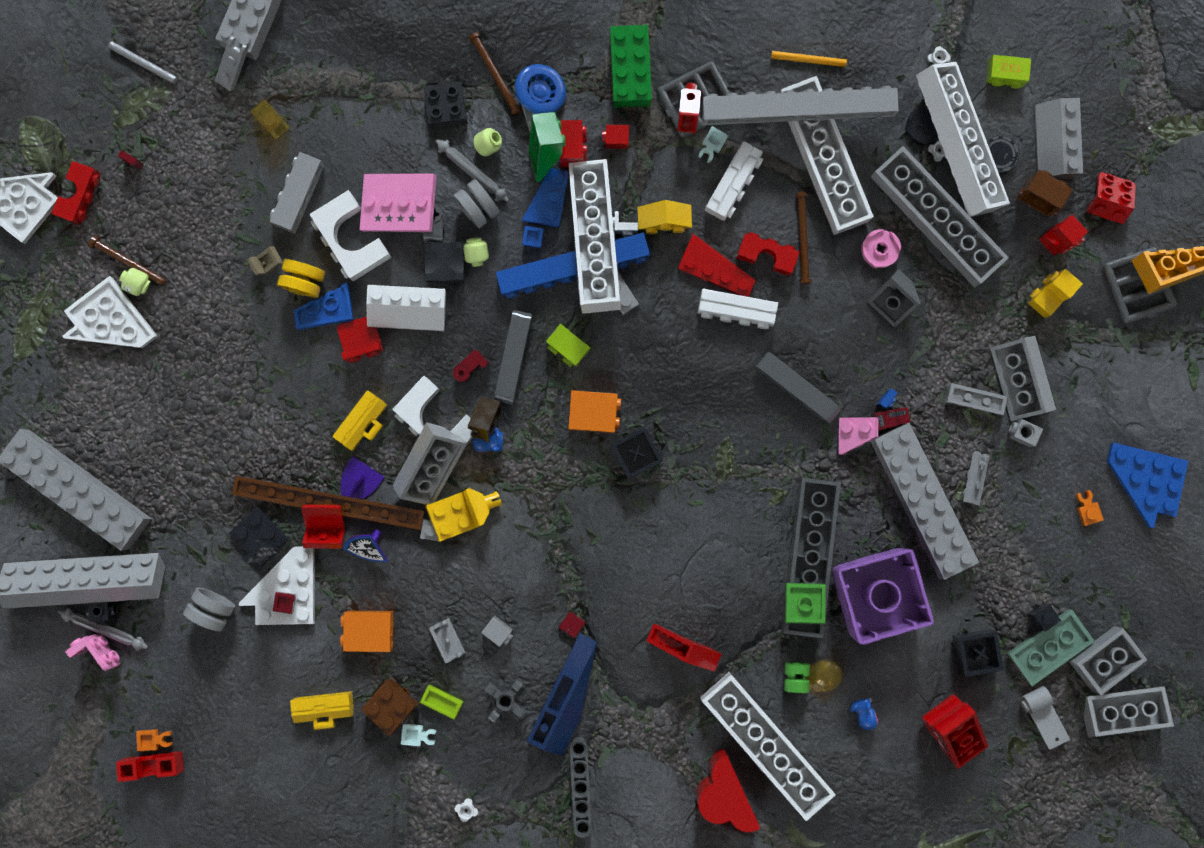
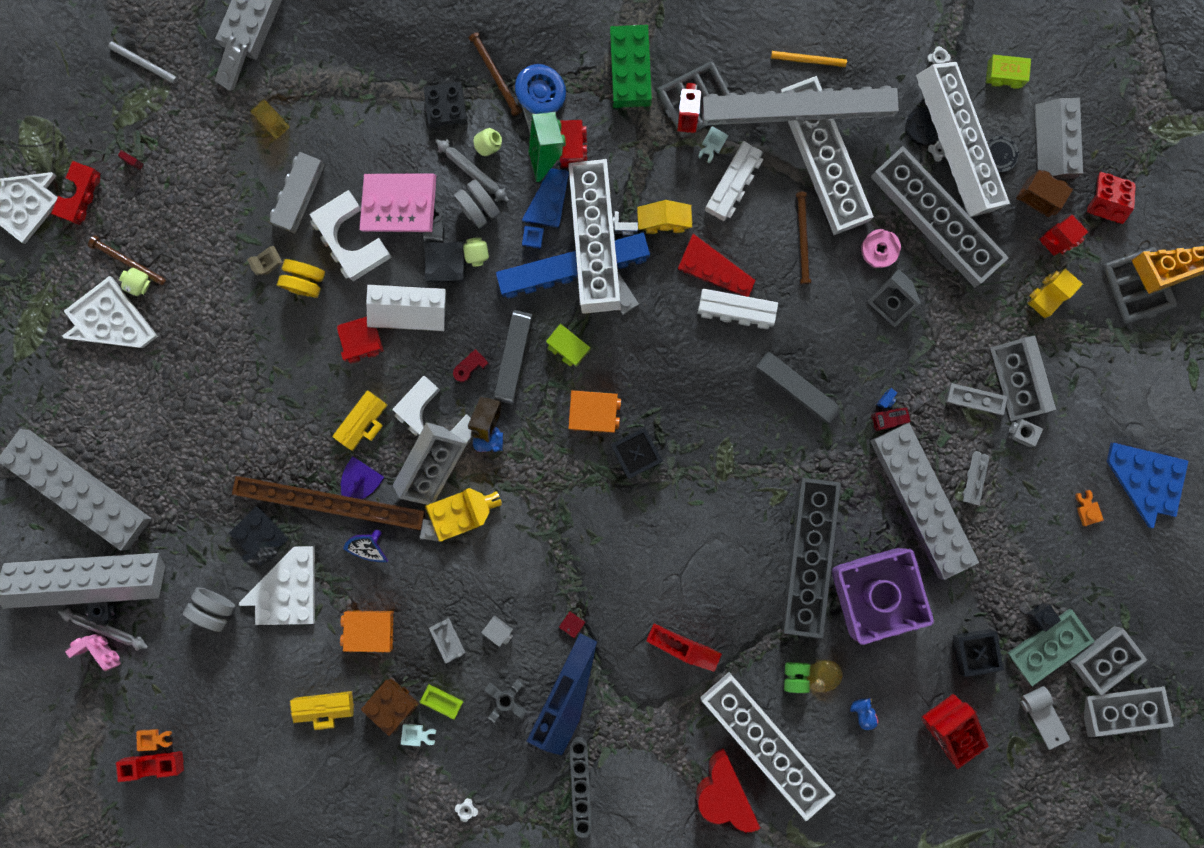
dark red tile [272,591,296,614] -> none
blue wing [293,282,354,330] -> none
red bracket [301,505,346,549] -> none
red brick [602,125,629,149] -> none
red arch [736,232,799,276] -> none
bright green tile [785,583,826,624] -> none
bright pink wing [838,417,879,455] -> none

